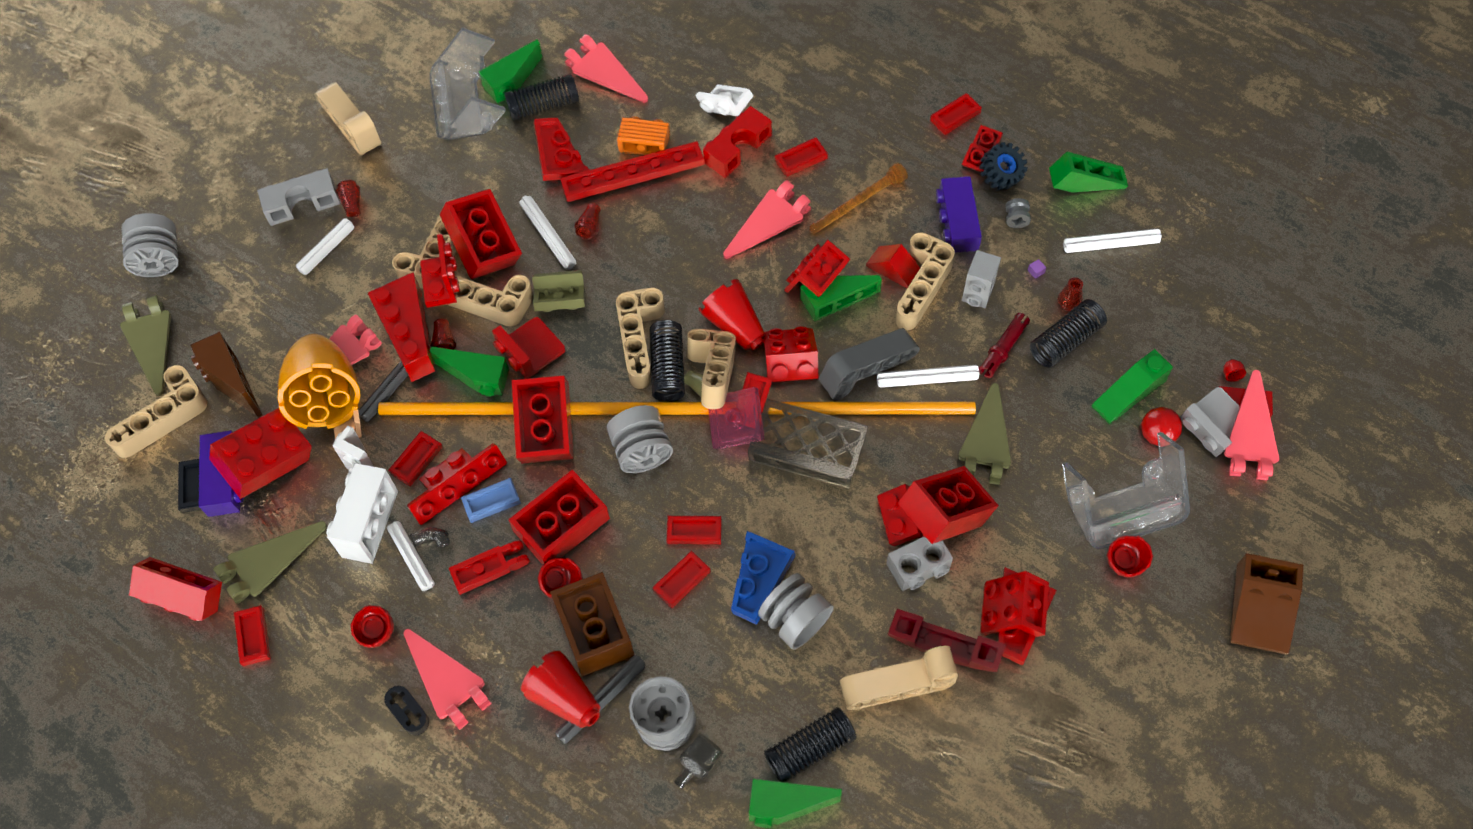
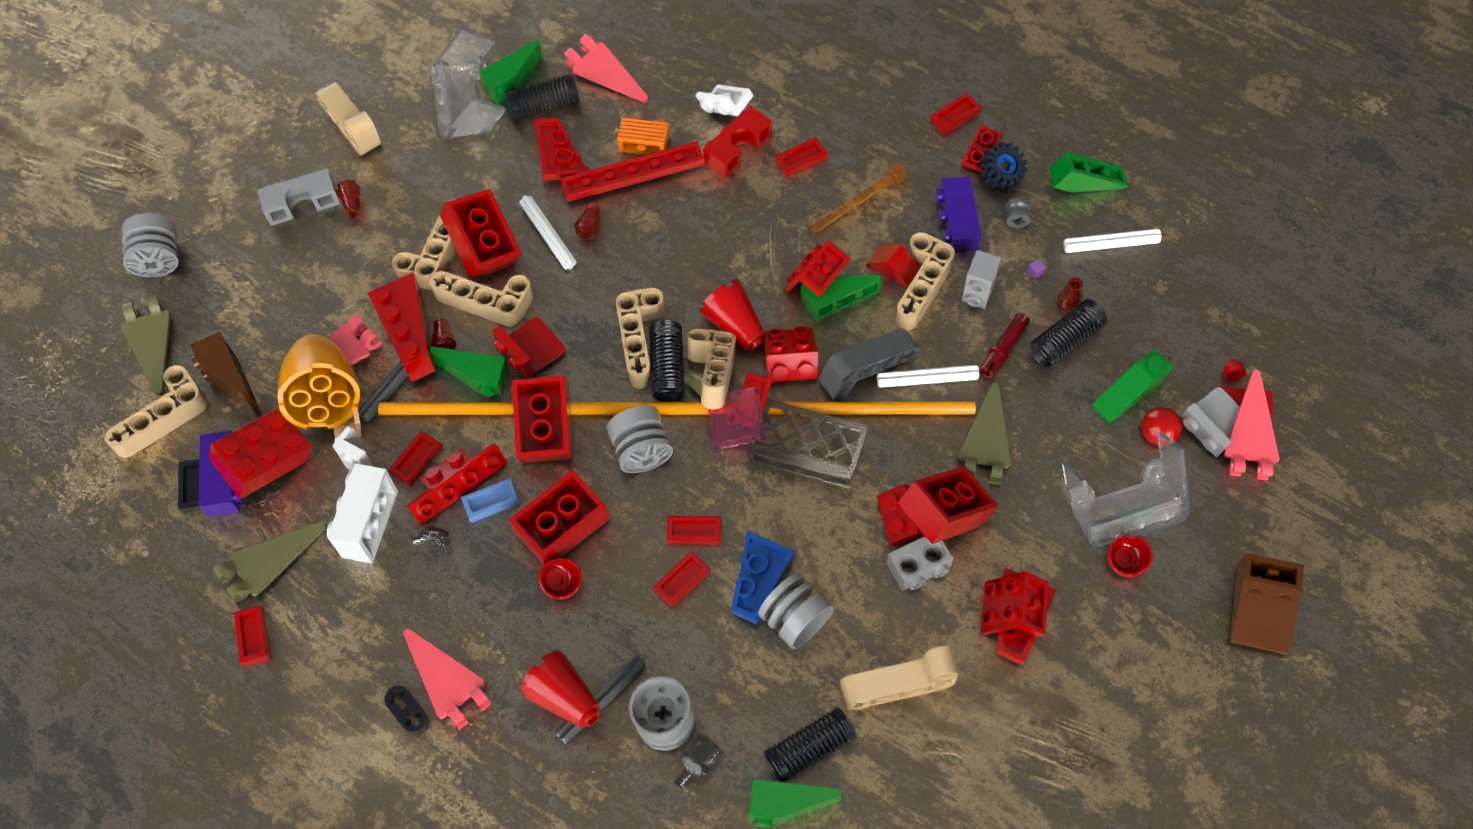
brick [129,557,222,621] -> none
white axle [296,218,354,275] -> none
red hair [351,605,394,648] -> none
white axle [387,521,435,591] -> none
red bracket [420,234,460,308] -> none
red hinge [448,540,530,595] -> none
olive bracket [532,270,585,312] -> none
reddish brown slope [550,572,634,677] -> none
coral flag [723,180,811,259] -> none
dark red slope [888,609,1006,672] -> none

